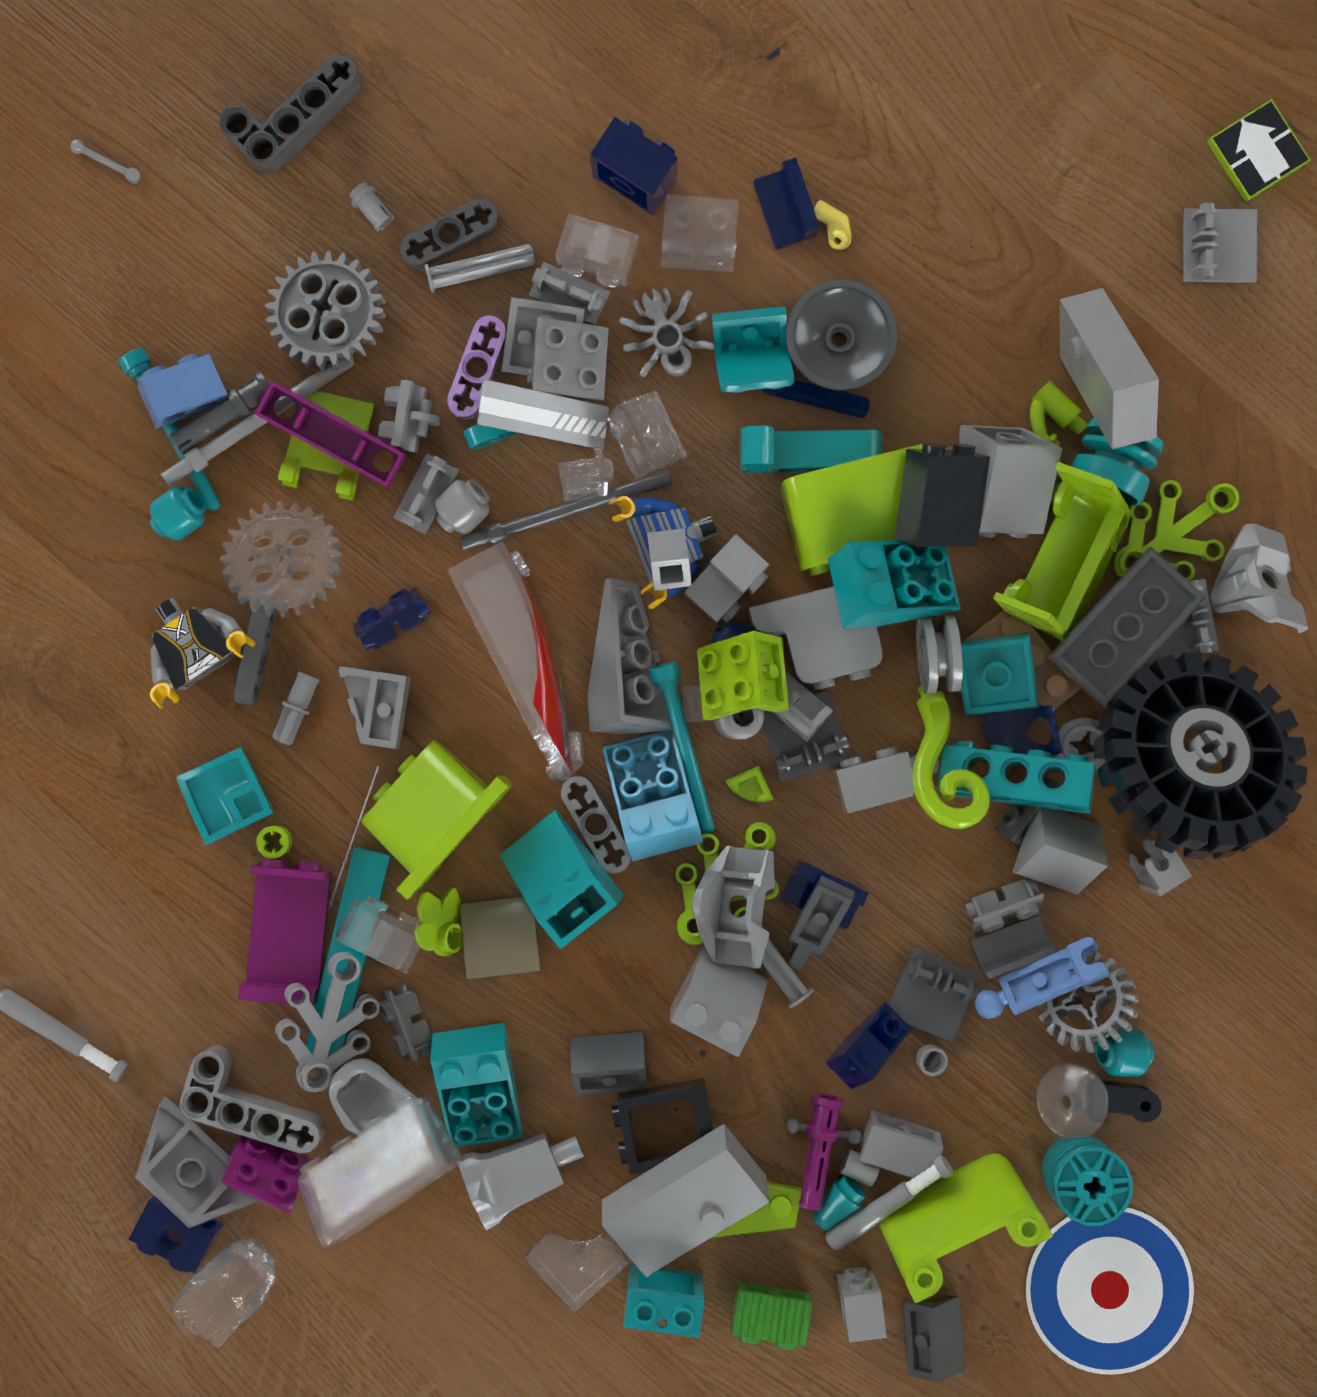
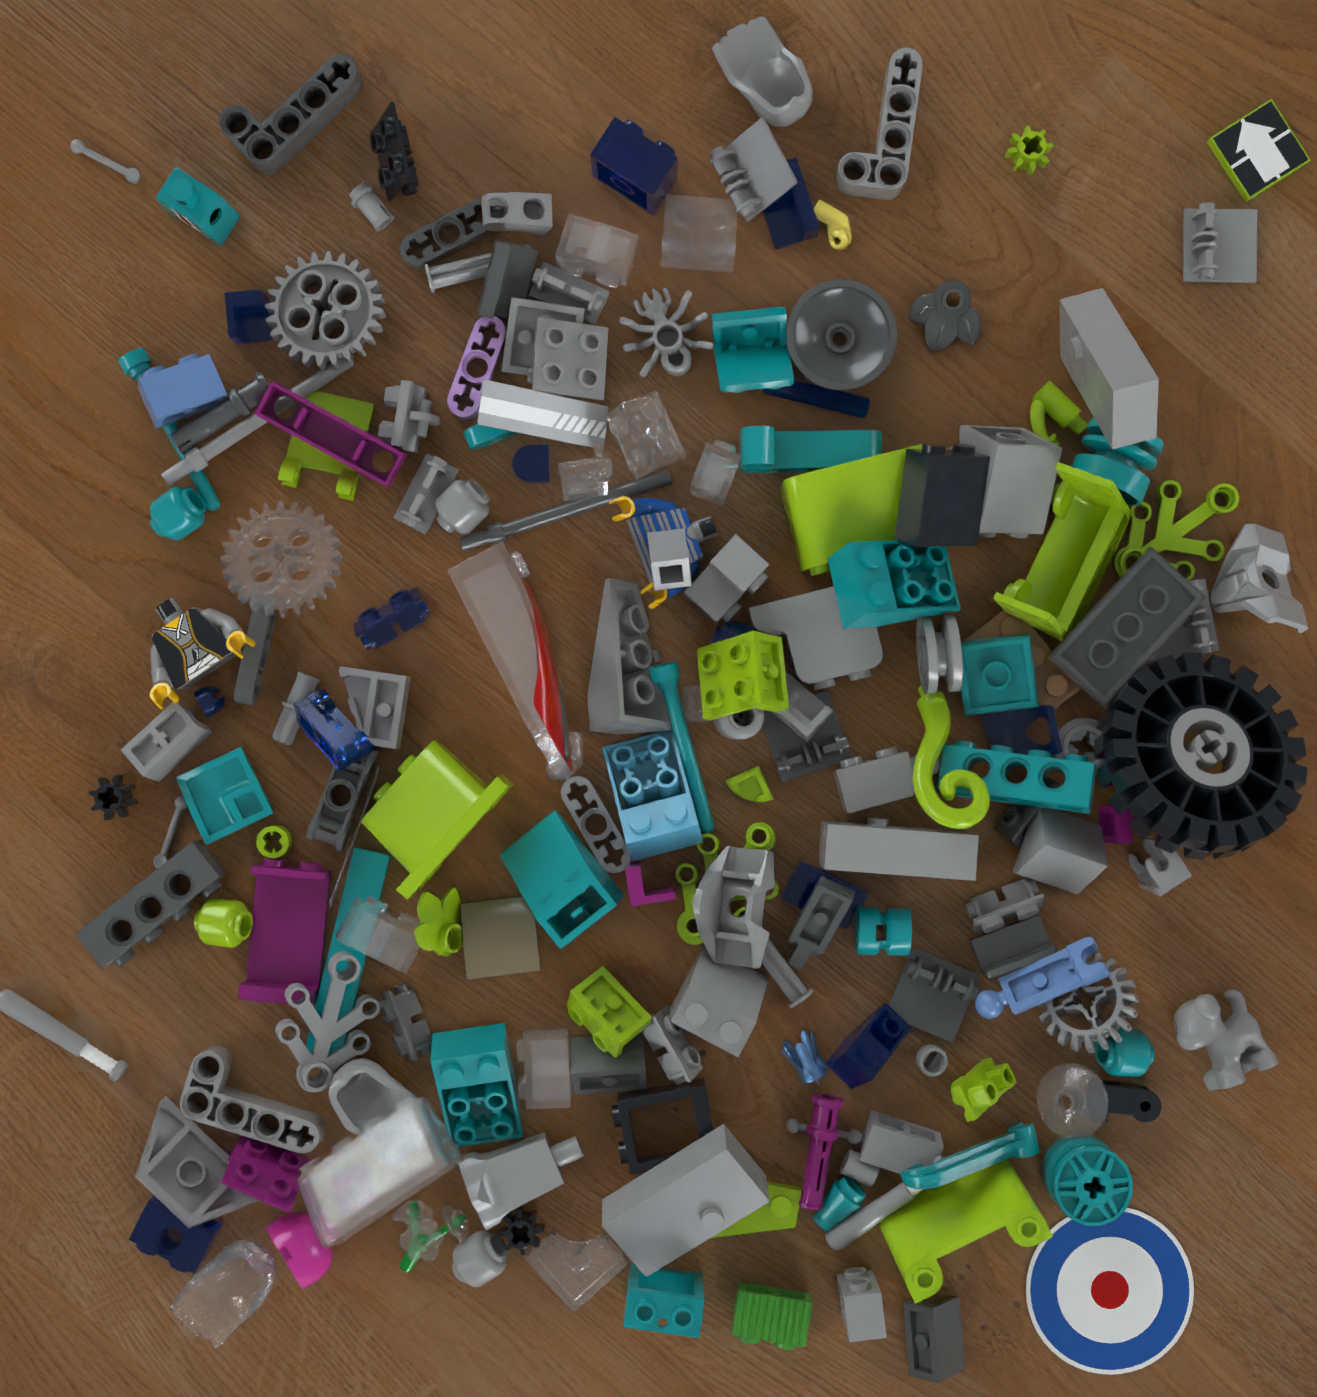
none -> dark grey brick [75,840,228,969]
none -> black gear [88,775,138,820]
none -> light grey hinge [121,701,213,782]
none -> light grey hinge [153,796,188,868]
none -> teal torso [156,167,241,246]
none -> clear blue hinge [193,686,225,718]
none -> lime head [194,898,253,948]
none -> clear blue panel [224,289,273,344]
none -> dark pink cylinder [265,1211,335,1290]
none -> clear blue hinge [293,689,374,771]
none -> dark grey piece [306,739,379,852]
none -> black hinge [370,102,419,201]
none -> clear plant [392,1201,469,1272]
none -> light grey head [452,1230,508,1287]
none -> dark grey panel [477,238,538,319]
none -> light grey leg [482,192,553,236]
none -> black gear [498,1205,545,1255]
none -> clear blue tile [512,445,550,483]
none -> clear brick [517,1027,572,1110]
none -> lime bracket [567,966,652,1058]
none -> magenta panel [625,861,676,907]
none -> light grey hinge [642,1004,703,1085]
none -> clear brick [689,440,742,506]
none -> light grey hinge [709,117,798,222]
none -> light grey hair [712,16,813,127]
none -> flat silver piece [779,1030,828,1087]
none -> light grey brick [818,817,979,881]
none -> light grey beam [835,48,923,200]
none -> teal wheel [854,906,912,956]
none -> teal piece [900,1121,1040,1189]
none -> dark grey plate [908,280,981,352]
none -> lime hips [950,1057,1016,1122]
none -> lime gear [1005,125,1054,176]
none -> magenta tile [1099,805,1135,844]
none -> light grey animal [1173,988,1279,1091]

